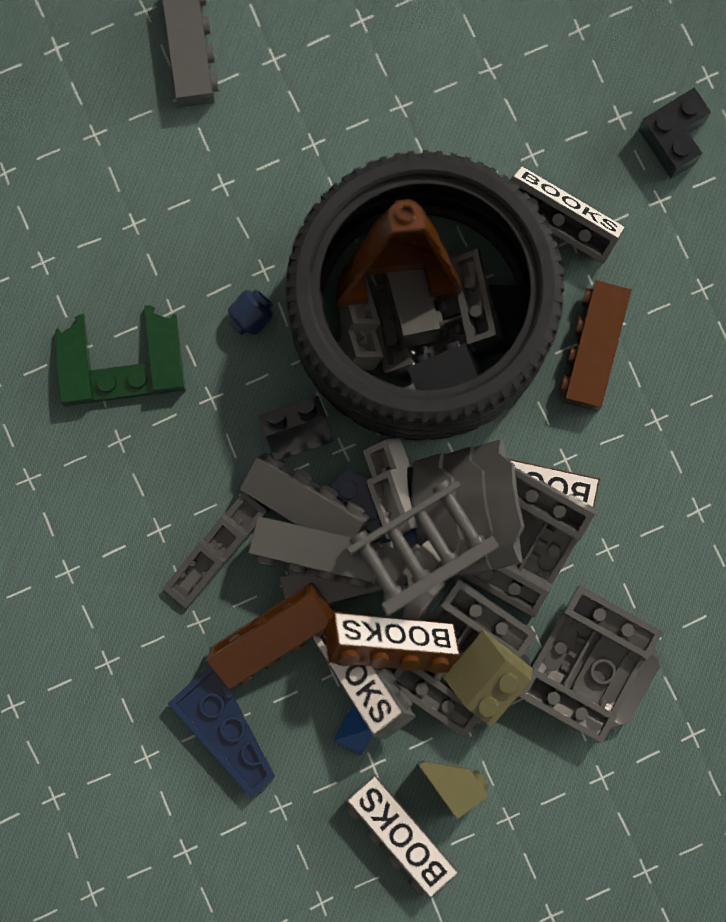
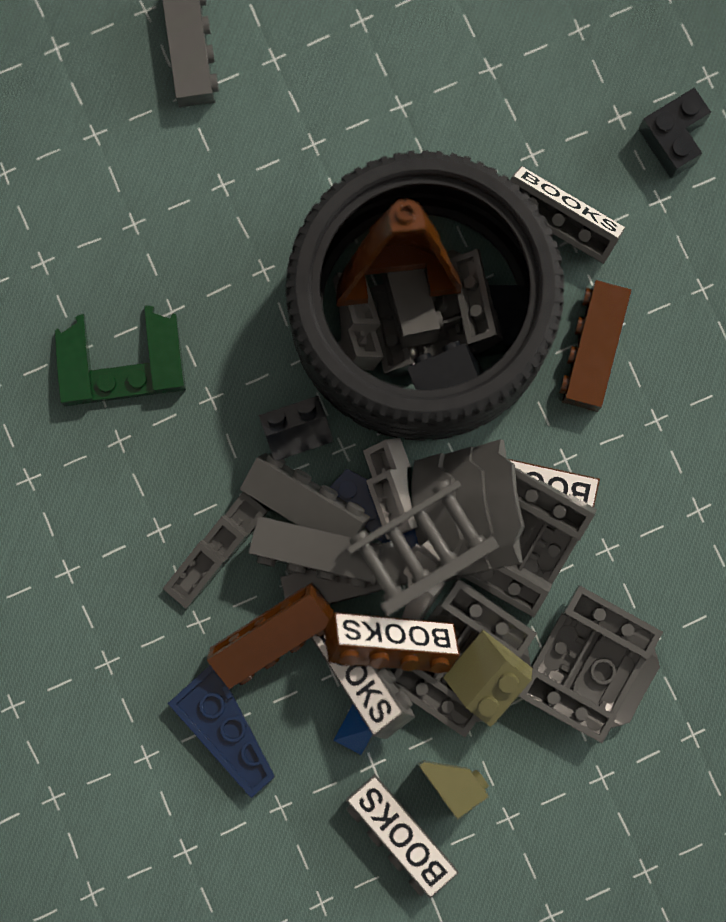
dark blue head [228,289,273,335] -> none

